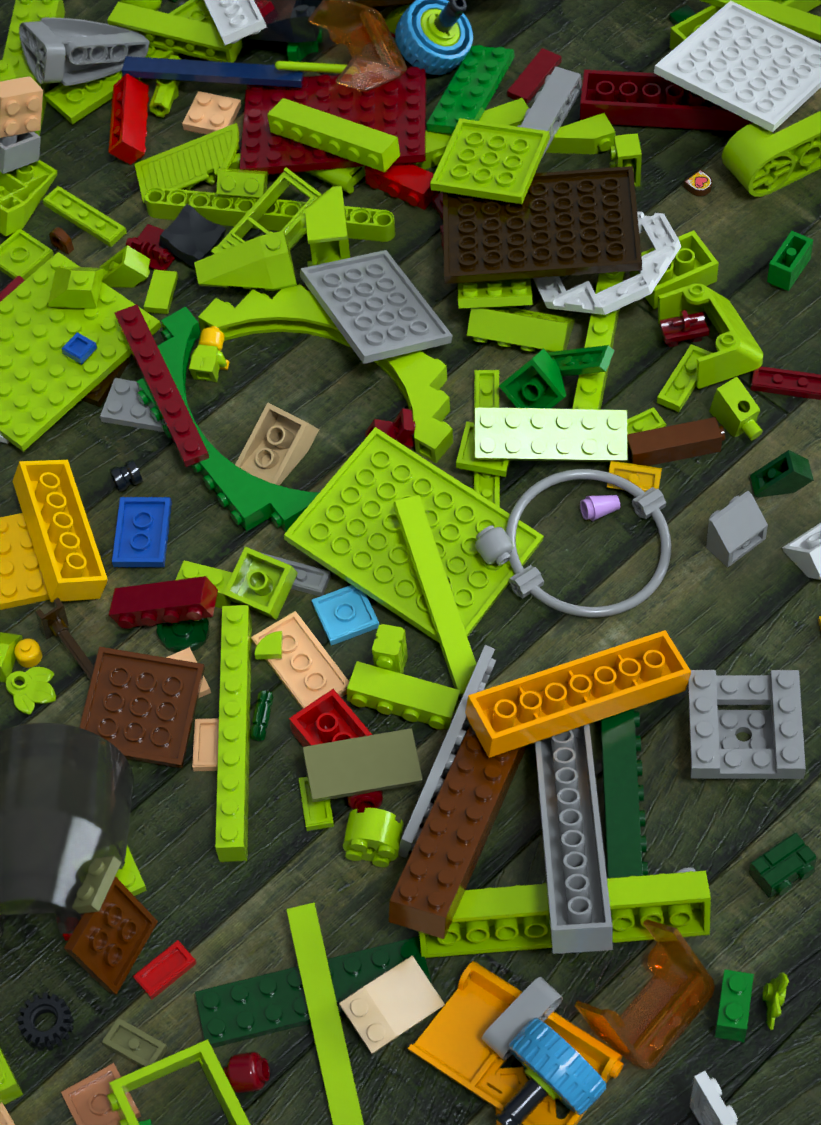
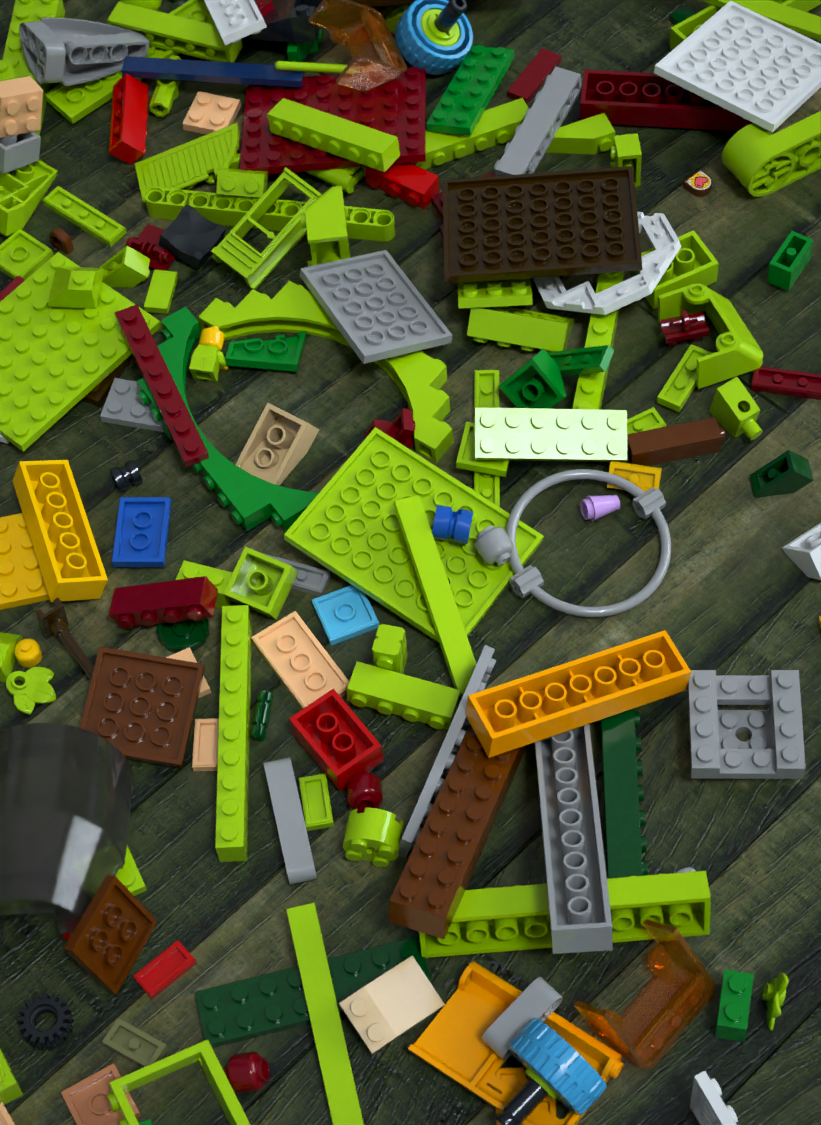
blue tile [61,332,97,364] -> none
olive plate [72,856,121,914] -> none
lime wedge [194,230,297,291] -> none
lime tile [255,631,283,659] -> none
olive tile [303,728,423,802] -> none
lime plate [430,118,550,204] -> none
light grey slope [706,491,768,568] -> none
dark green brick [749,833,817,898] -> none
none -> green wing [225,332,307,372]
none -> light grey beam [263,757,317,885]
none -> blue wheel [432,505,473,544]

